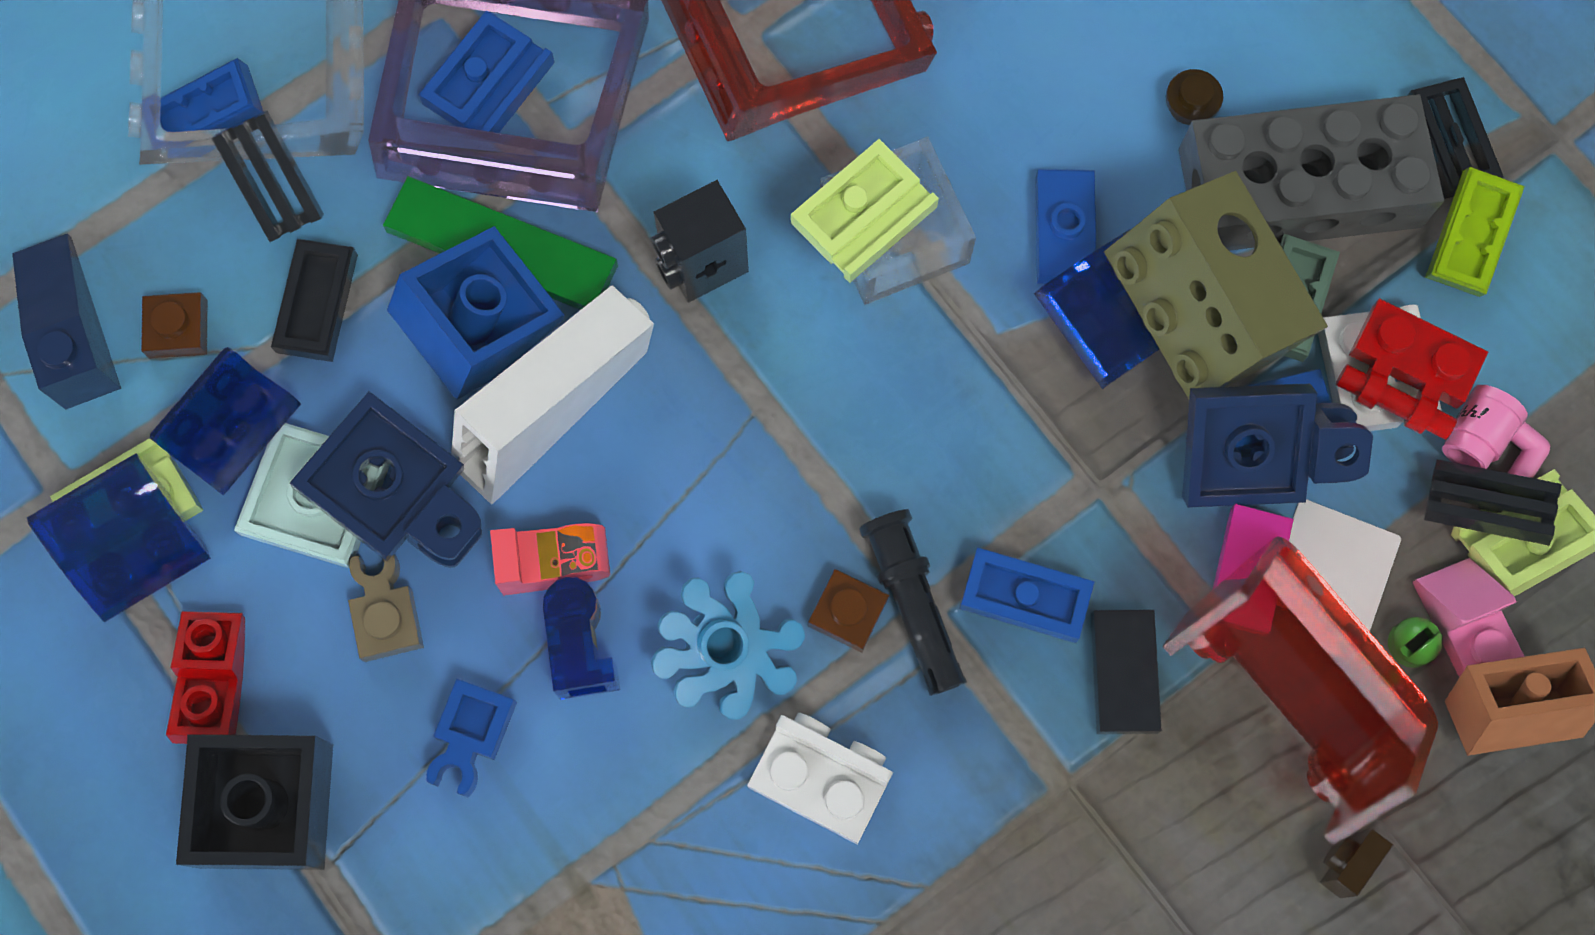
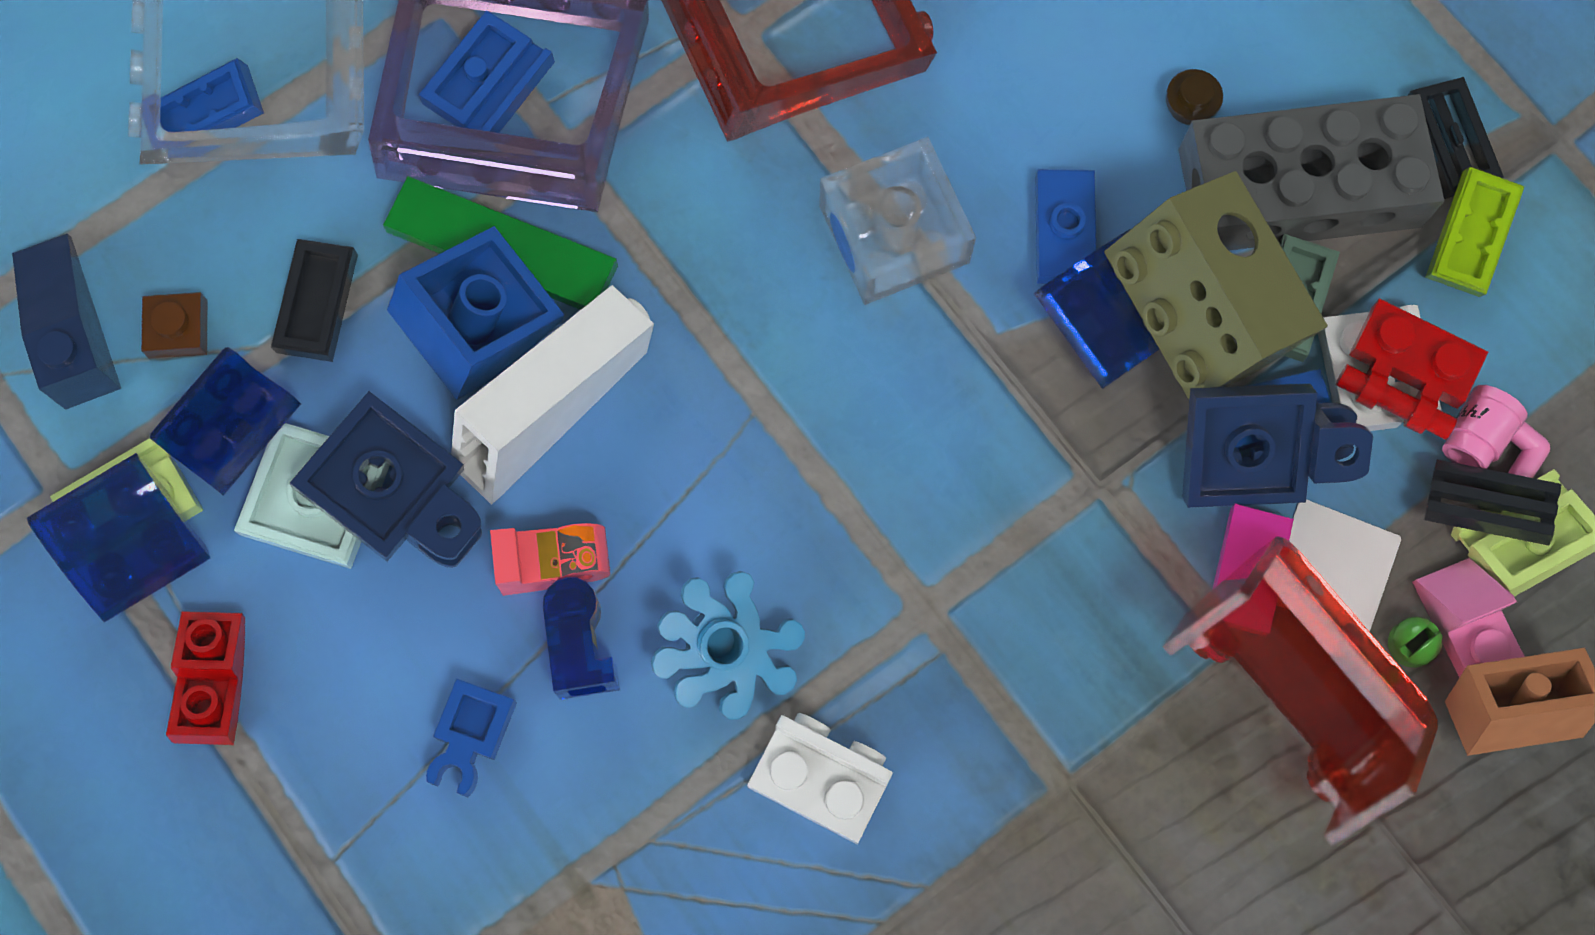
black brick [176,734,333,870] -> none
black tile [211,111,324,242] -> none
dark tan plate [348,554,424,662] -> none
black brick [650,179,749,303] -> none
yellowish green plate [791,139,939,283] -> none
reddish brown plate [808,569,889,653] -> none
black pin [859,509,967,696] -> none
blue plate [959,547,1095,643] -> none
black tile [1091,610,1162,734] -> none
dark brown plate [1319,829,1393,898] -> none

